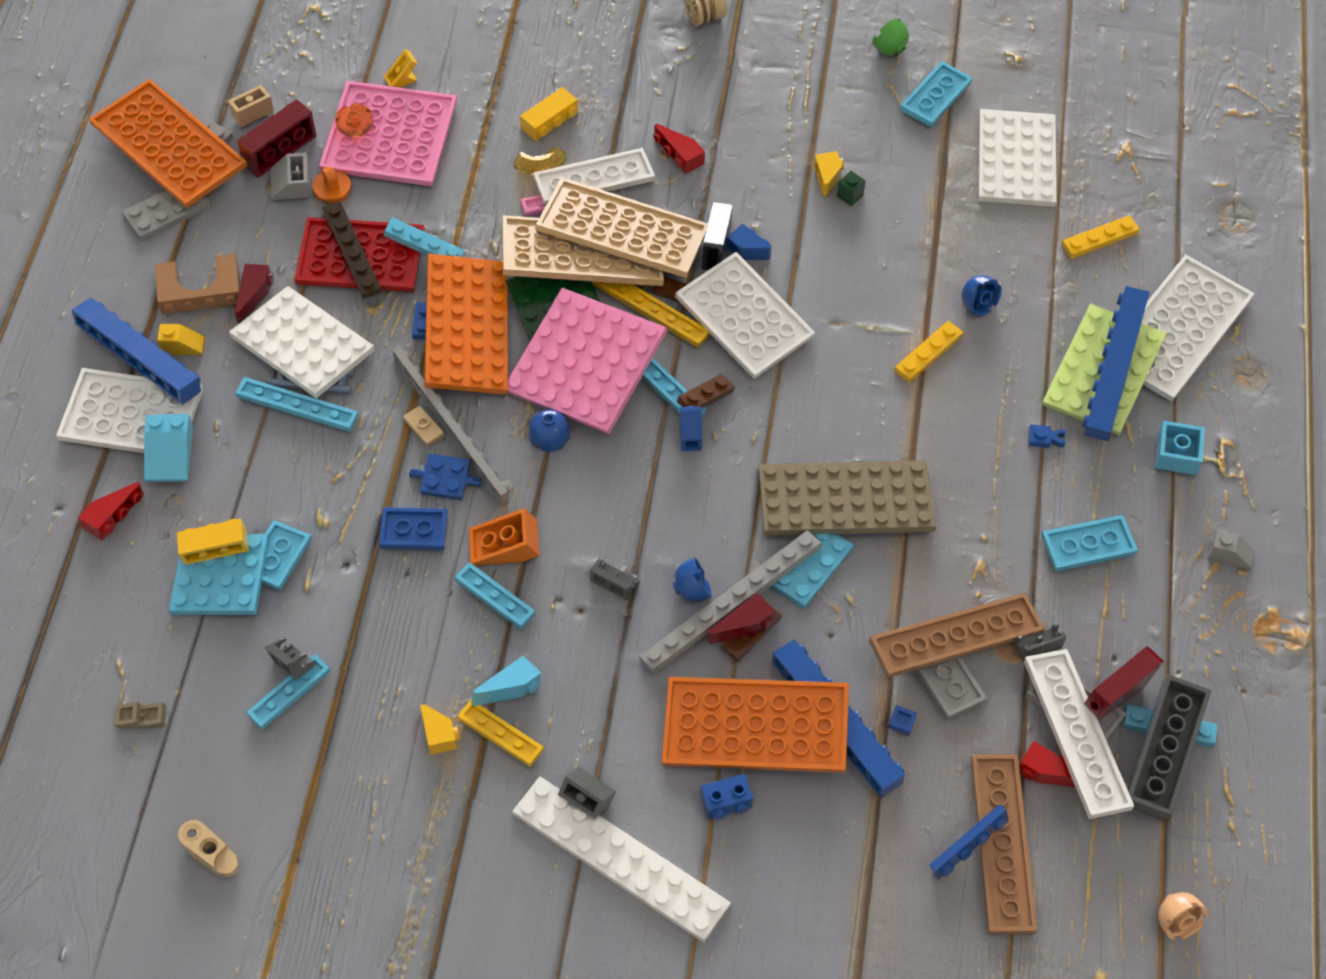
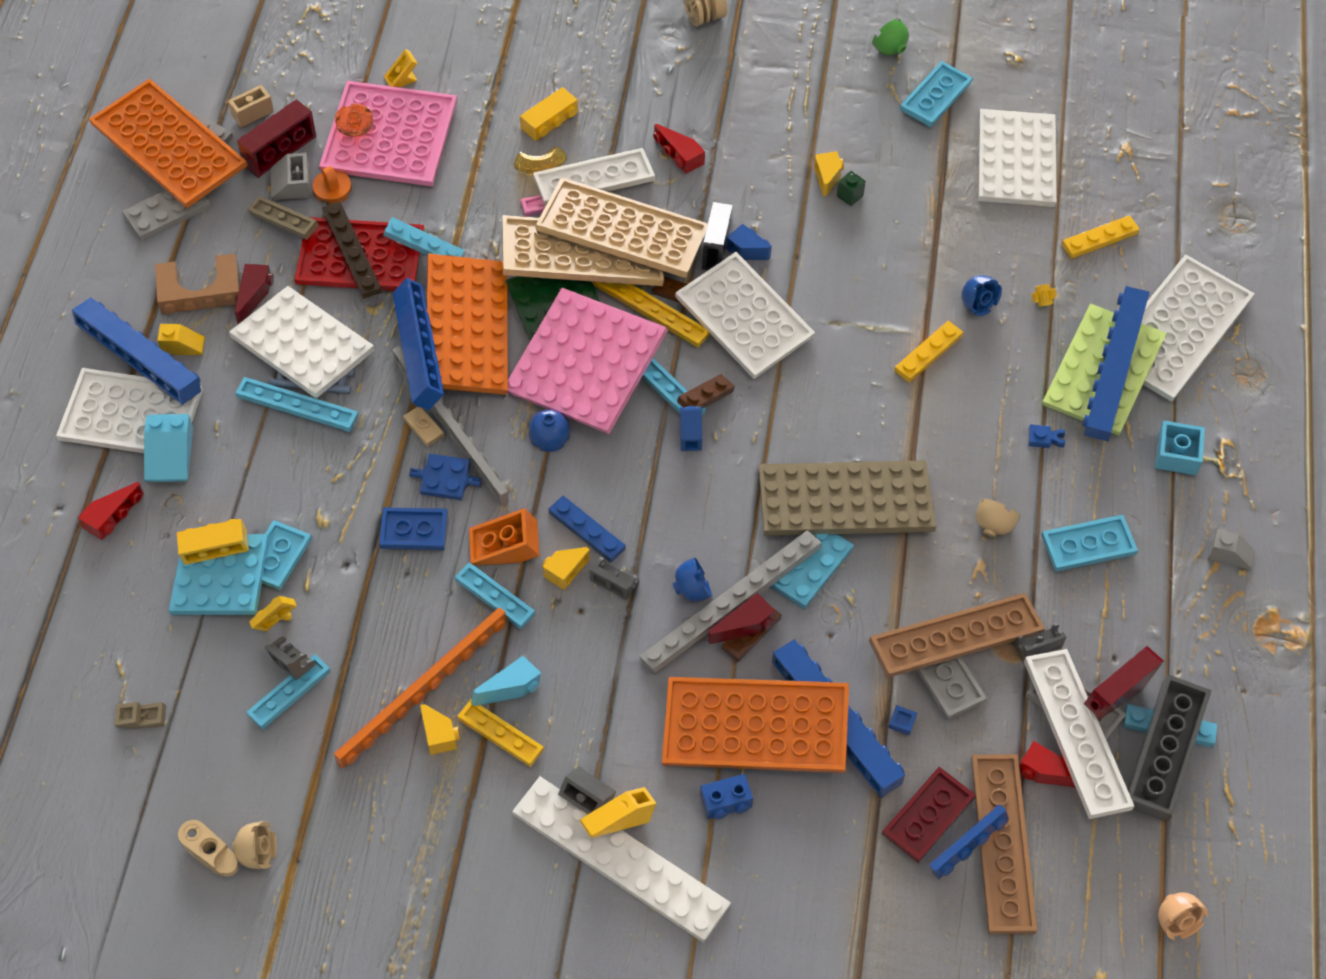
none -> tan cylinder [233,821,277,870]
none -> dark tan plate [247,196,319,239]
none -> yellow plate [249,596,297,632]
none -> orange plate [334,607,507,769]
none -> blue brick [393,278,444,410]
none -> yellow slope [542,547,590,590]
none -> blue plate [548,495,626,563]
none -> yellow slope [580,787,657,838]
none -> dark red plate [882,767,976,863]
none -> tan cylinder [976,499,1020,538]
none -> yellow gear [1031,284,1057,307]

